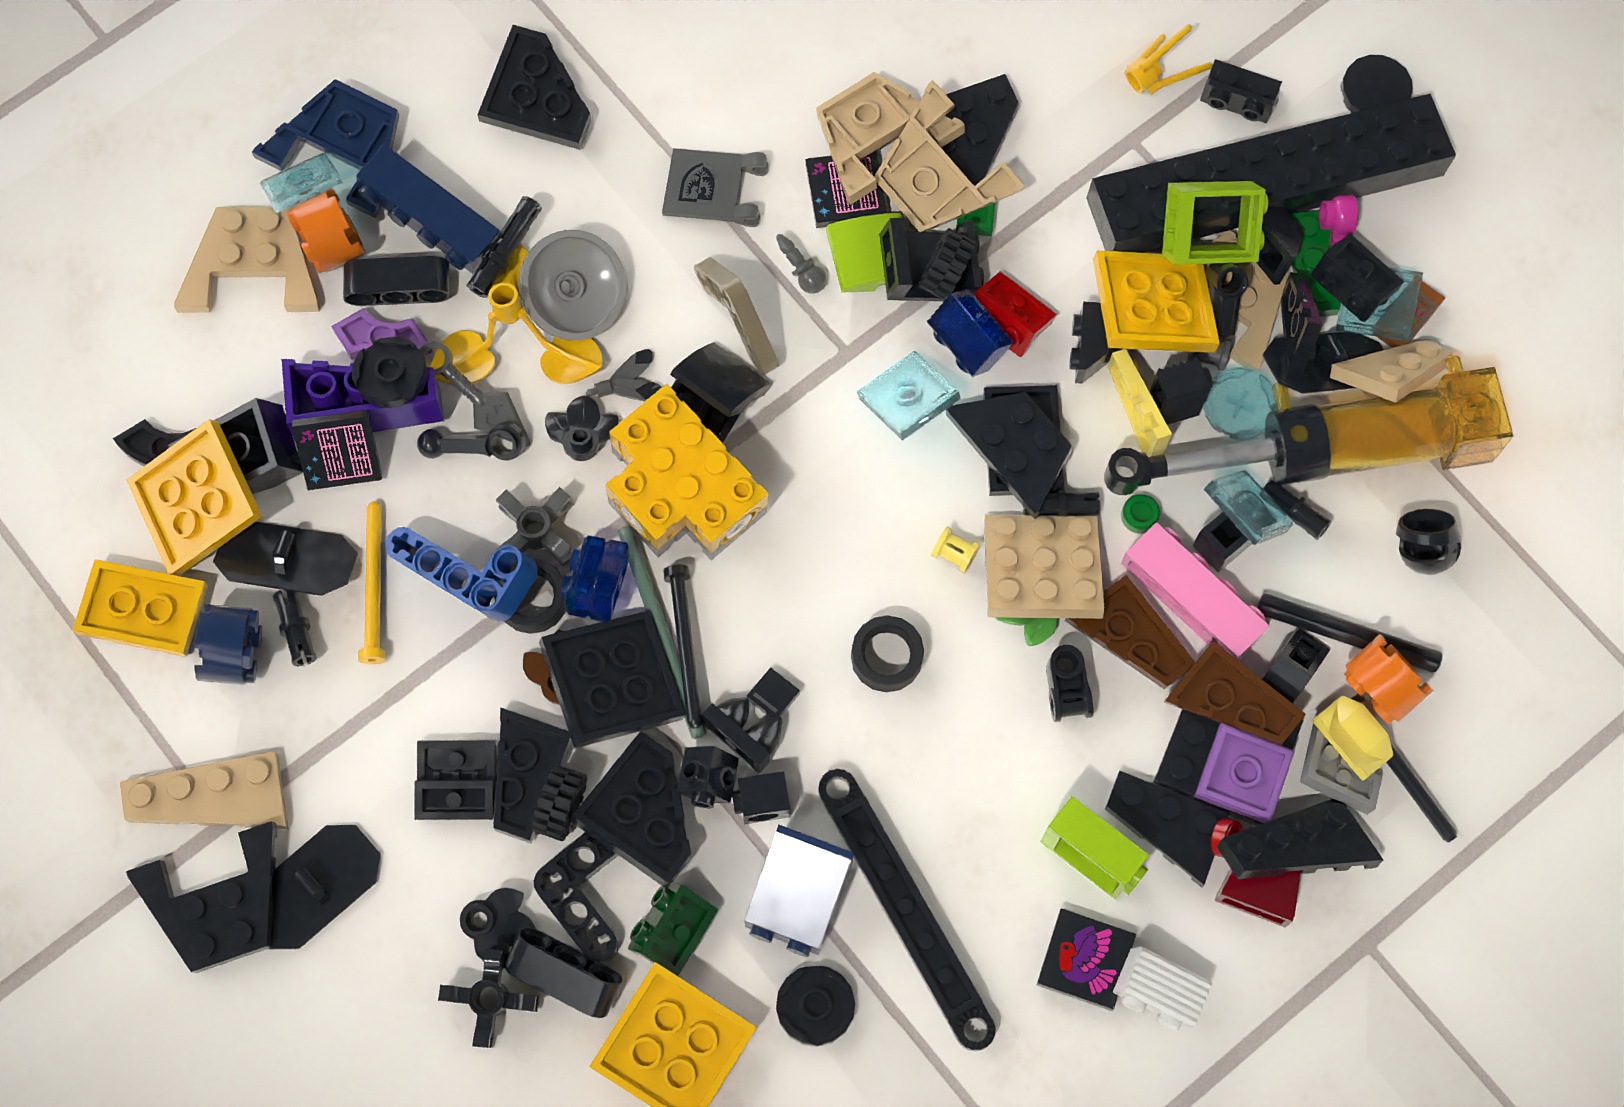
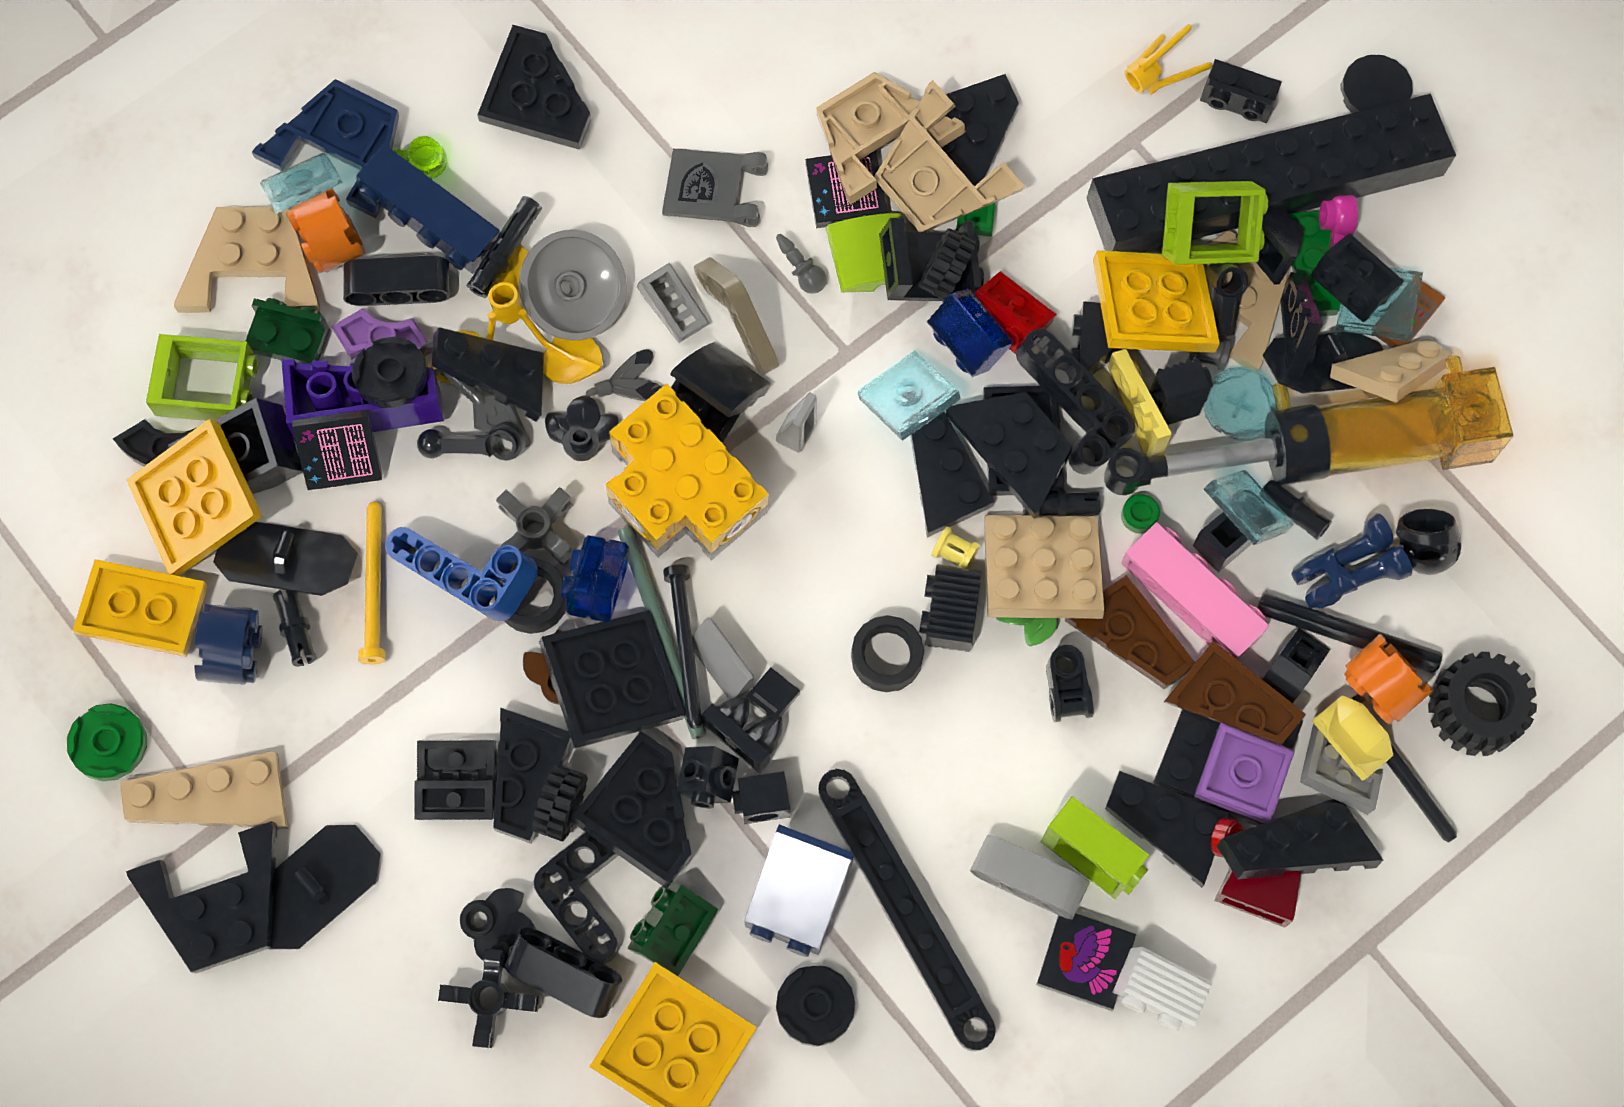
none -> green tile [67,703,147,782]
none -> lime window [146,334,258,421]
none -> dark green bracket [245,298,330,364]
none -> clear neon green piece [393,136,448,179]
none -> black wing [432,327,544,422]
none -> light grey slope [637,262,710,343]
none -> light grey slope [692,617,754,699]
none -> light grey slope [776,392,817,453]
none -> black wing [909,408,994,538]
none -> black brick [919,564,982,652]
none -> light grey beam [970,835,1090,919]
none -> black beam [1016,329,1135,475]
none -> dark blue piece [1291,513,1413,609]
none -> black tyre [1428,651,1537,756]

